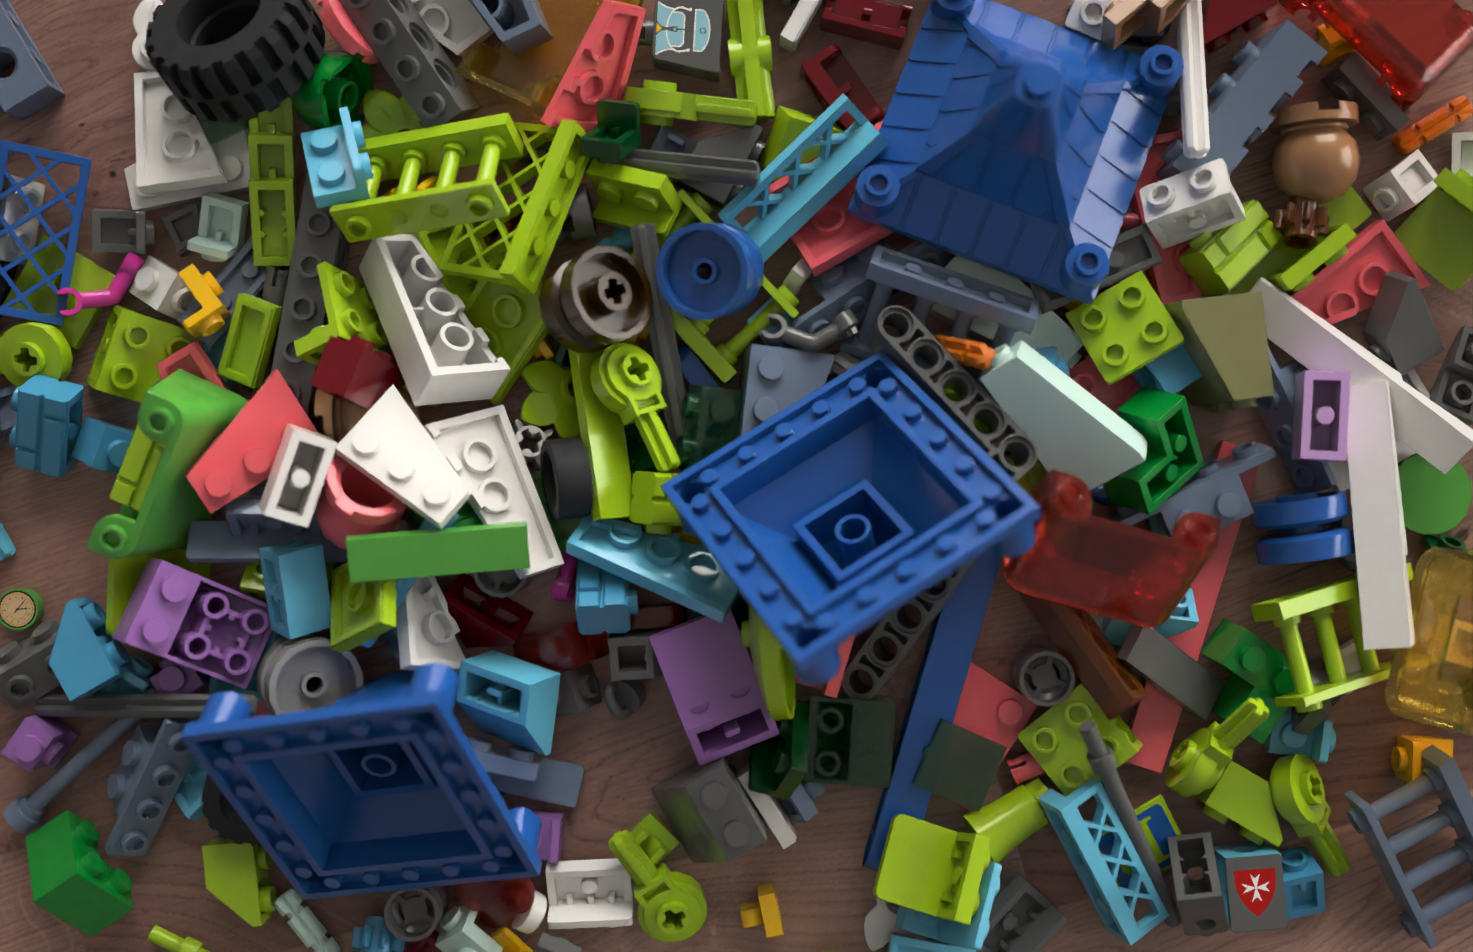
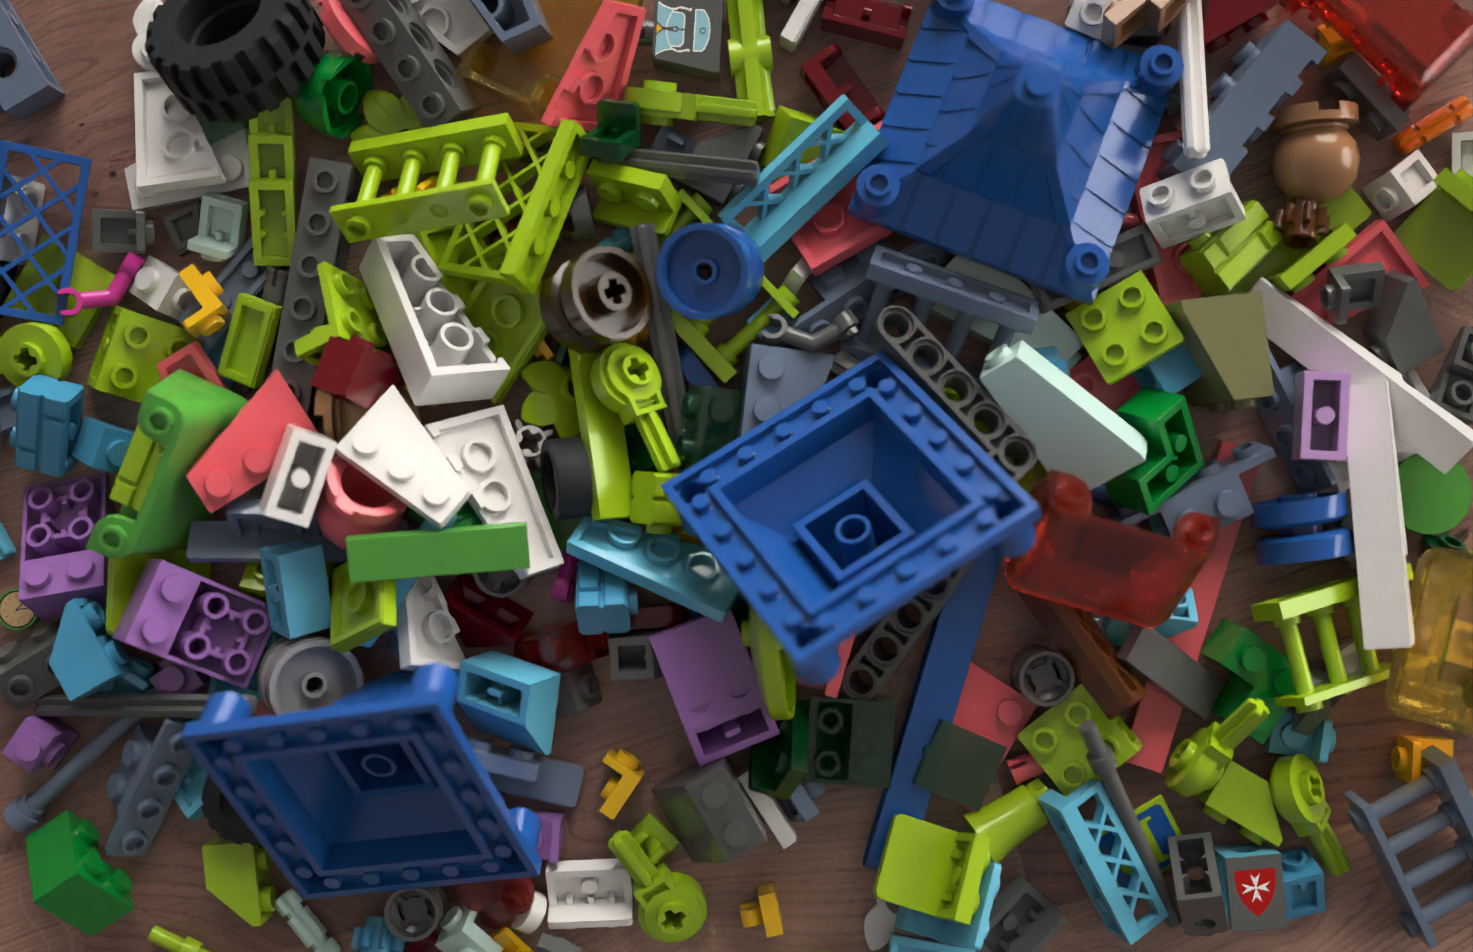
medium azure bracket [300,107,374,208] -> none
dark grey tile [602,677,646,720] -> none
orange axle [934,334,995,370] -> none
none -> medium lavender slope [18,472,116,620]
none -> yellow bracket [599,748,645,820]
none -> dark grey bracket [1320,261,1386,325]

